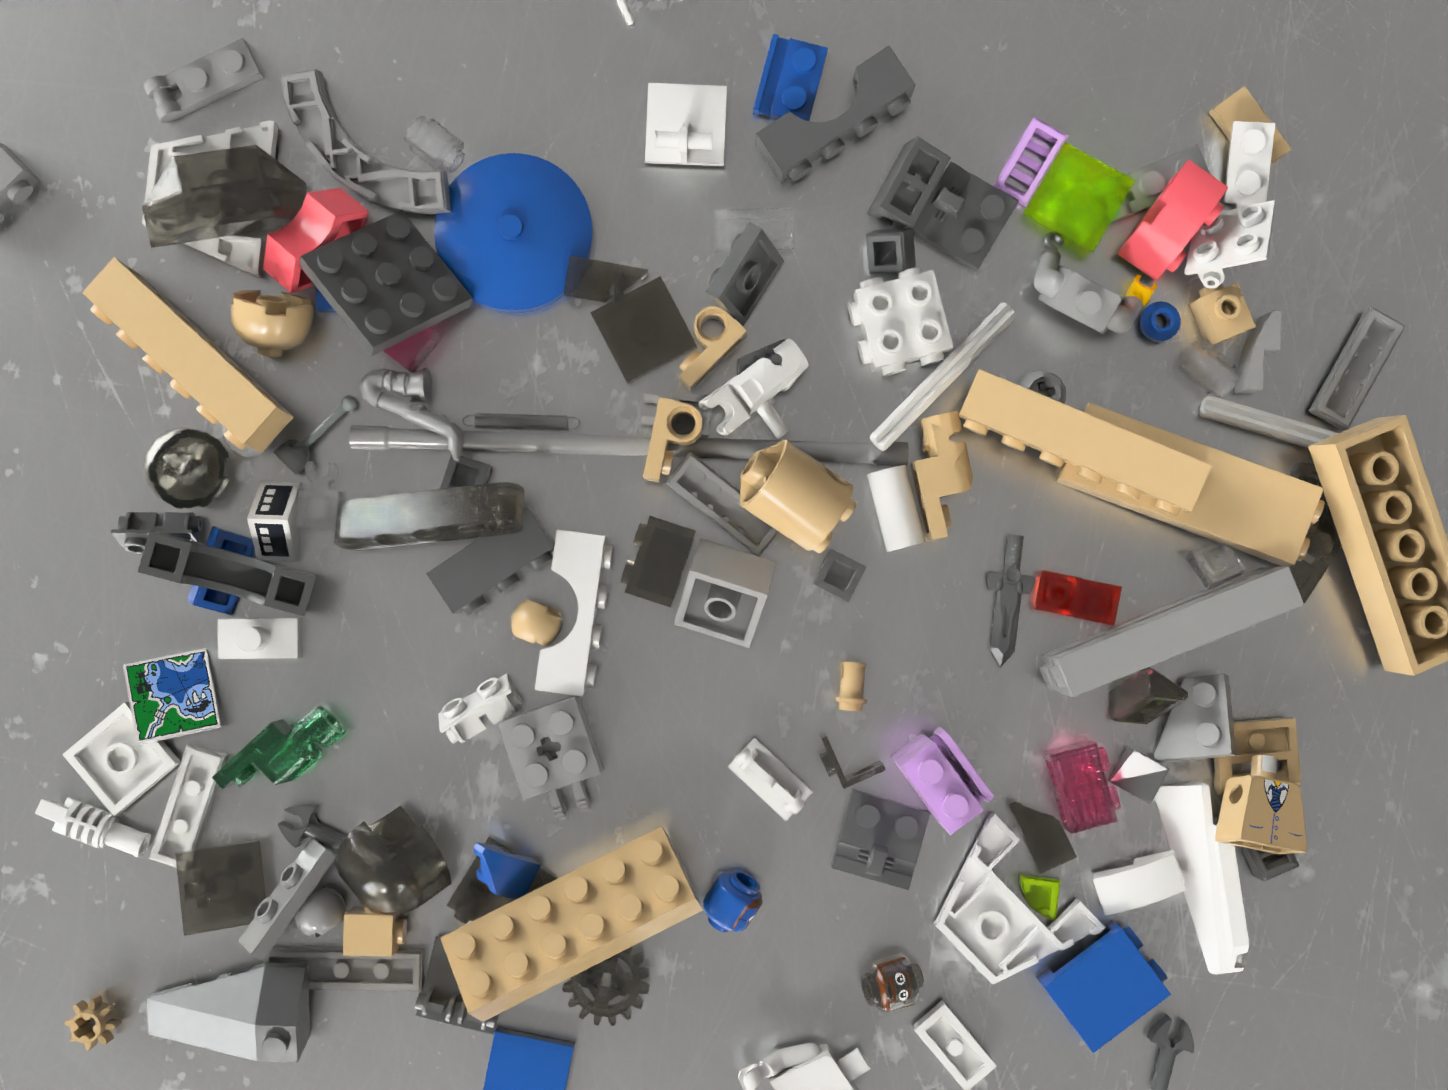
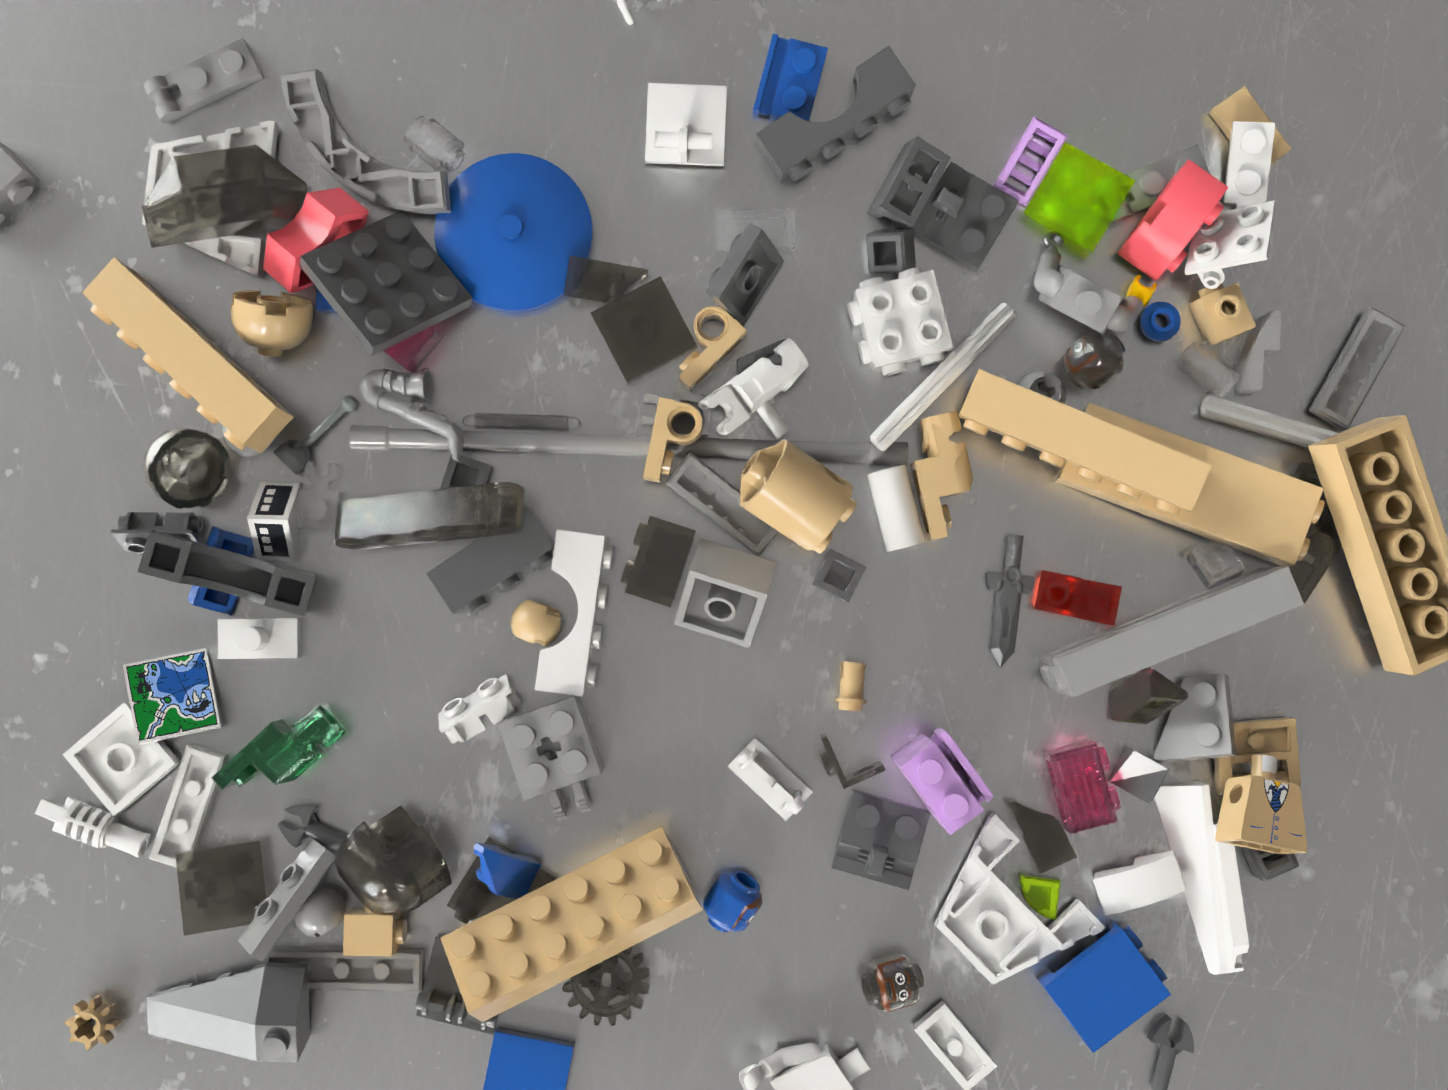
none -> clear smoke head [1063,330,1125,390]

